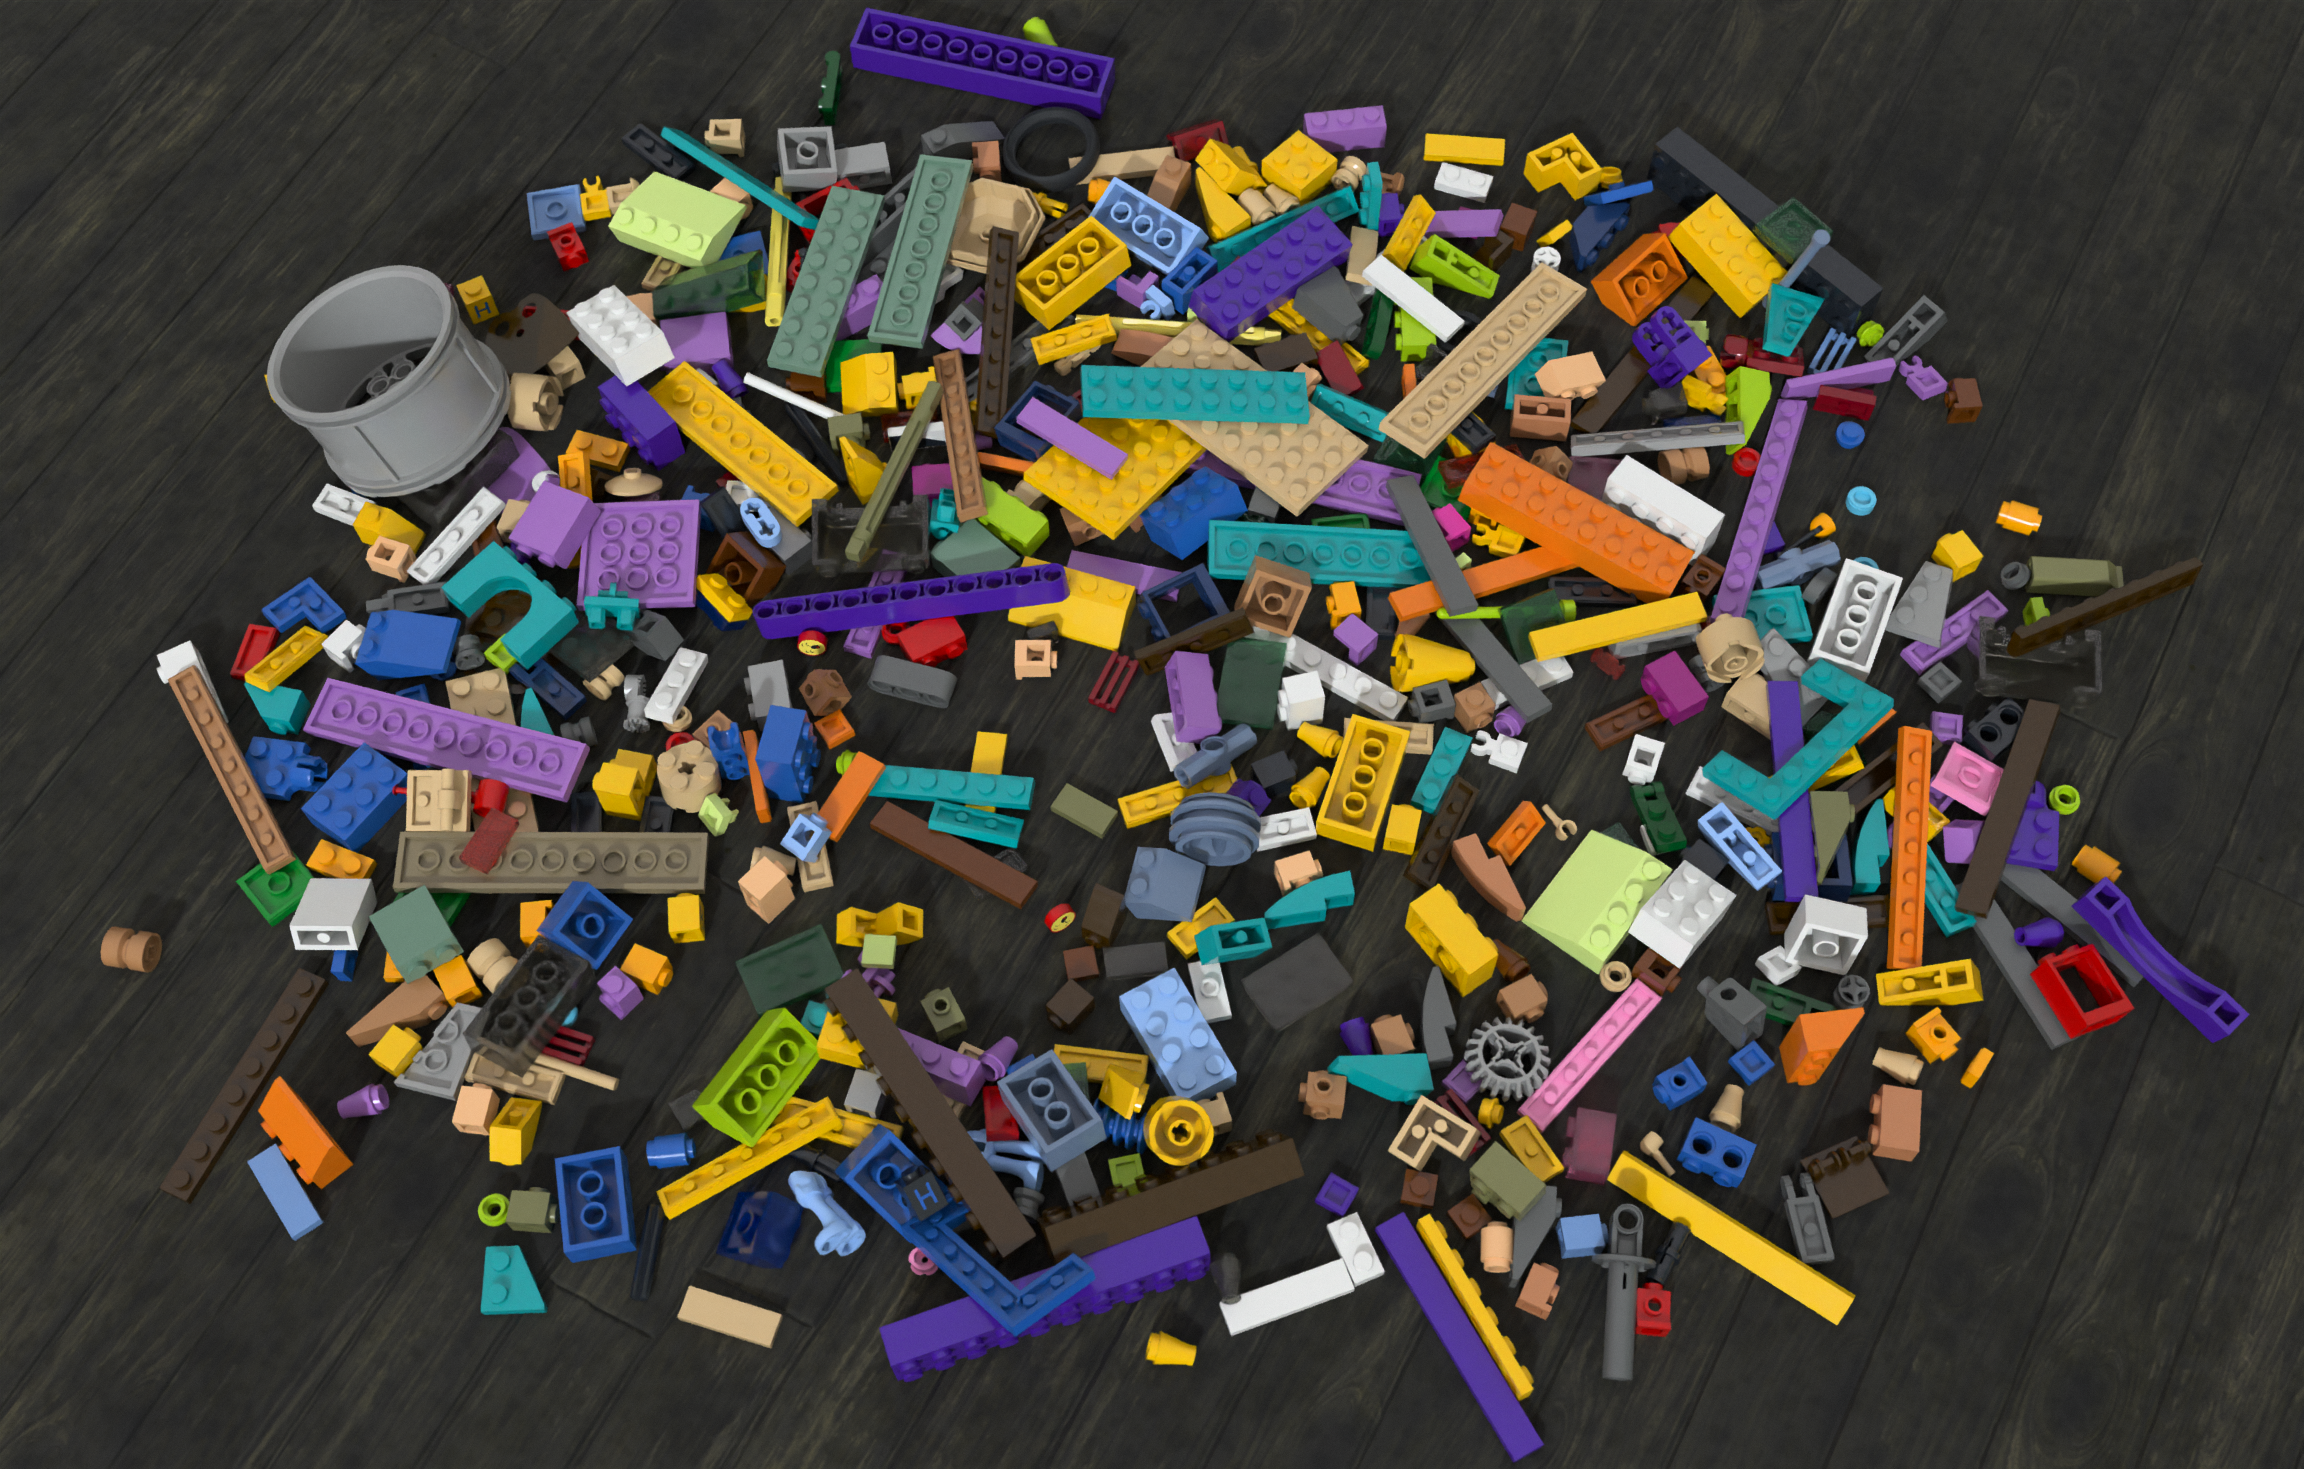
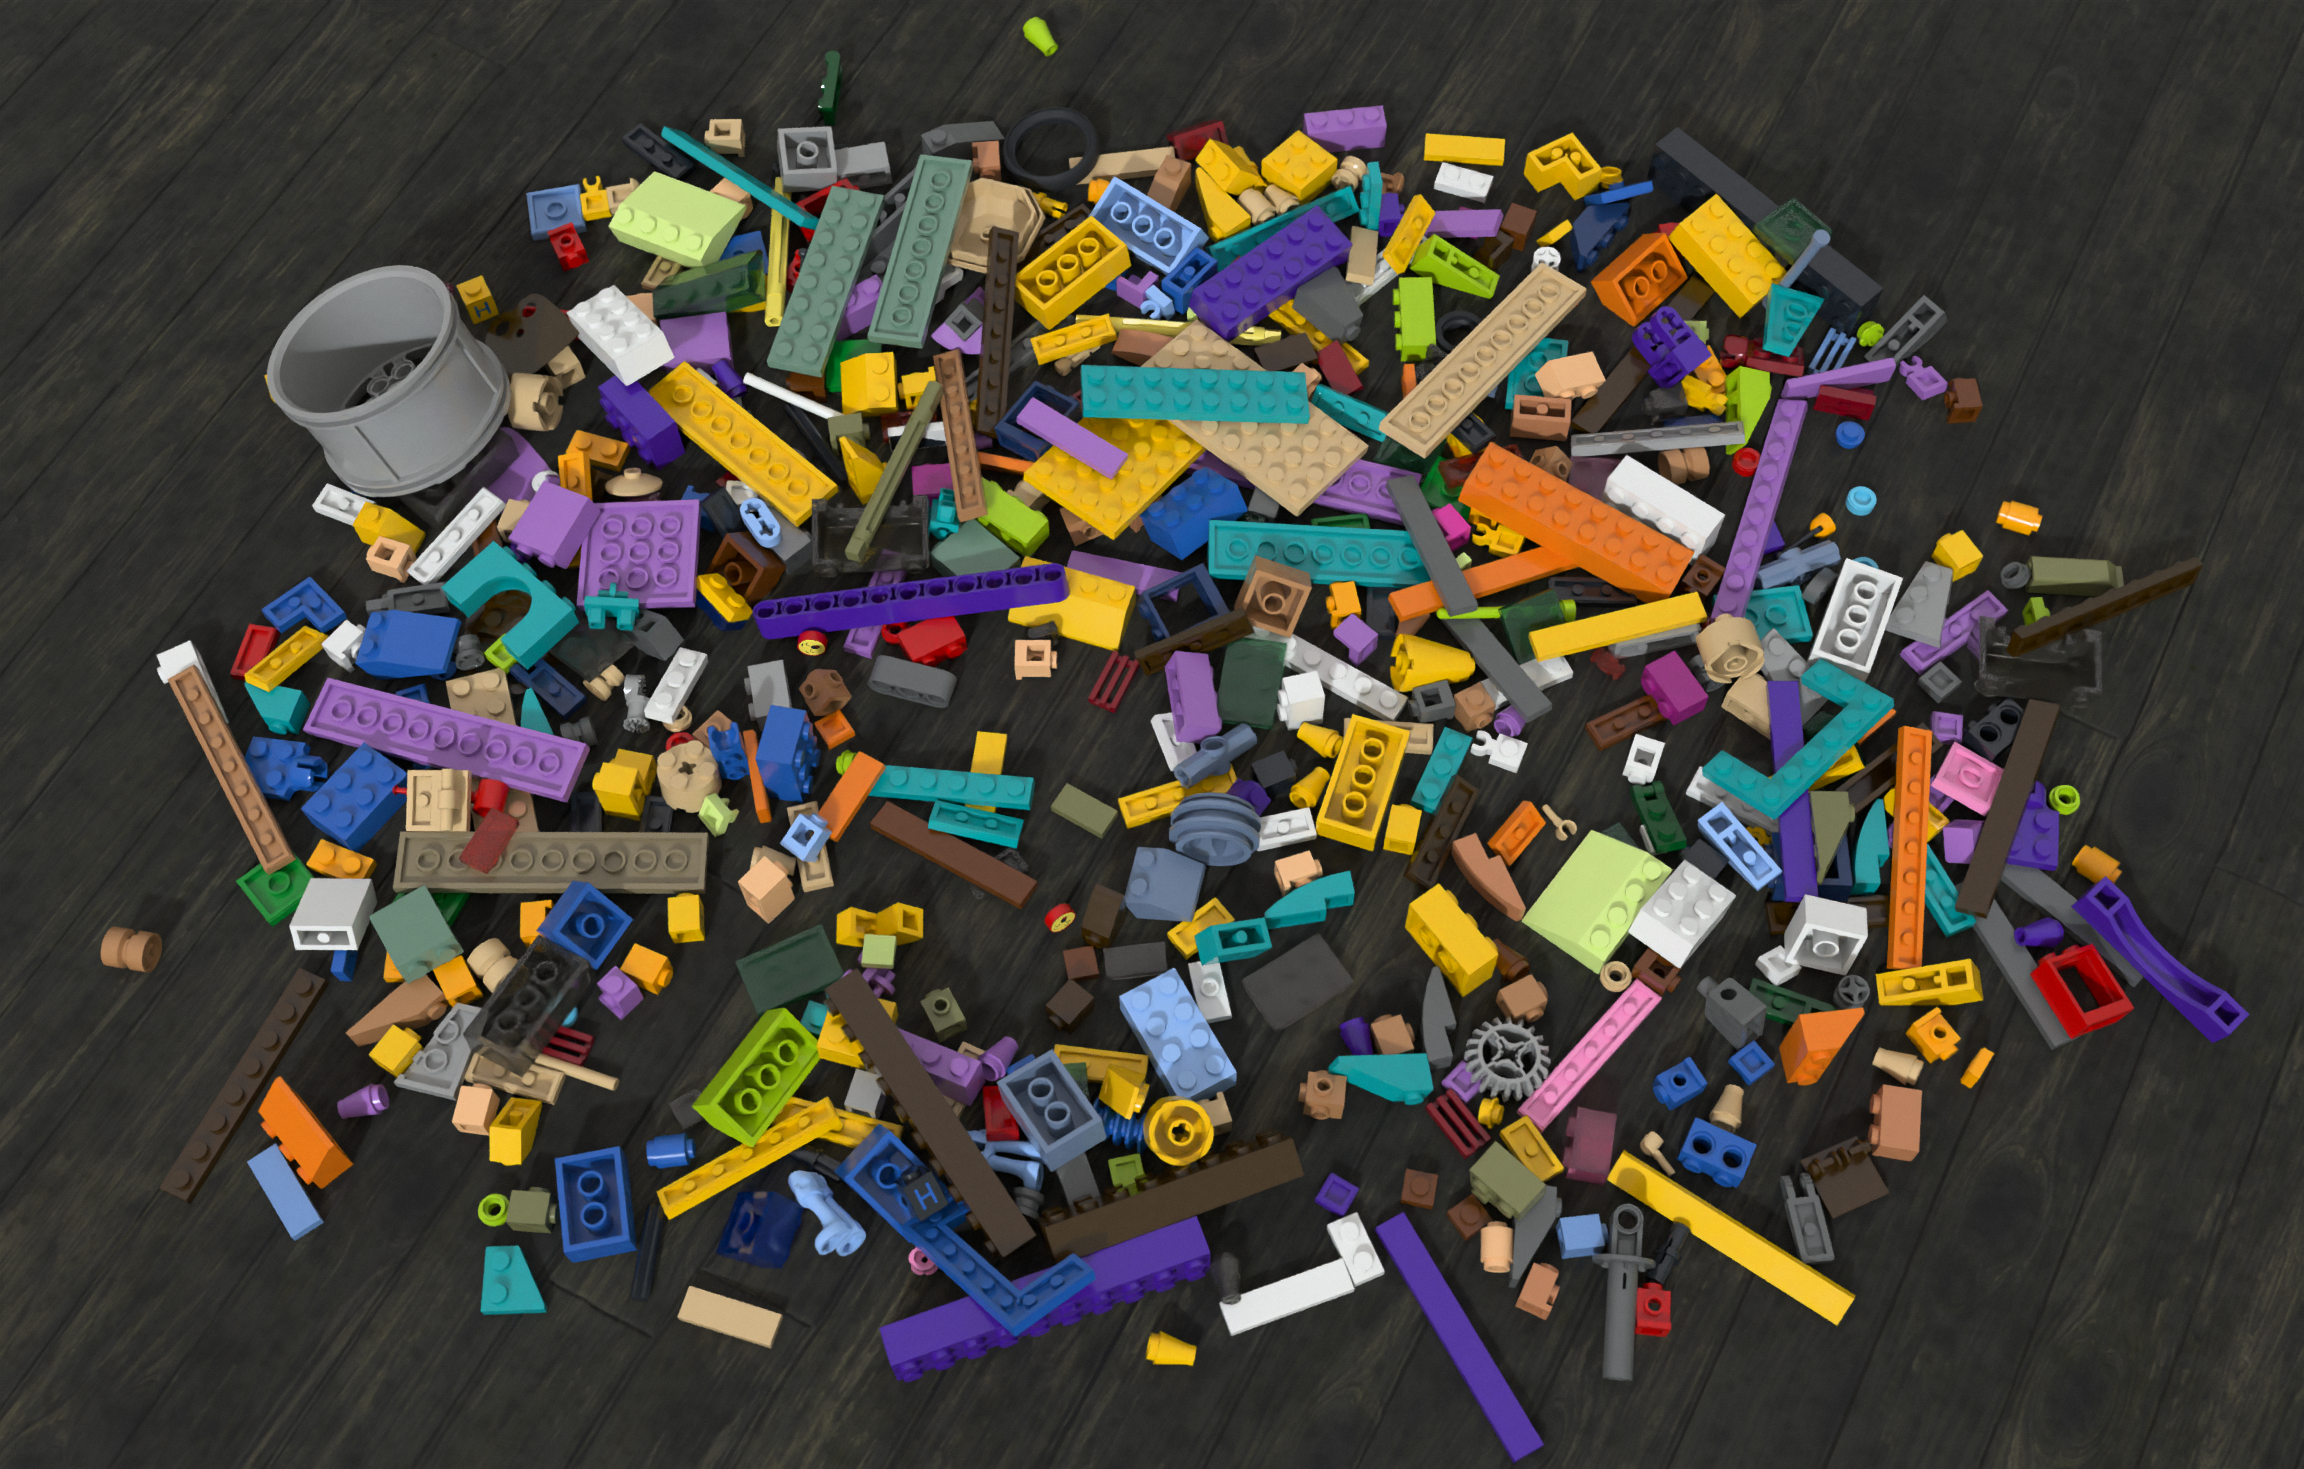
dark purple brick [850,8,1115,119] -> none
white tile [1362,255,1465,343] -> none
dark green beam [1362,267,1400,360] -> none
tan brick [1388,1095,1481,1172] -> none
yellow plate [1416,1214,1534,1402] -> none

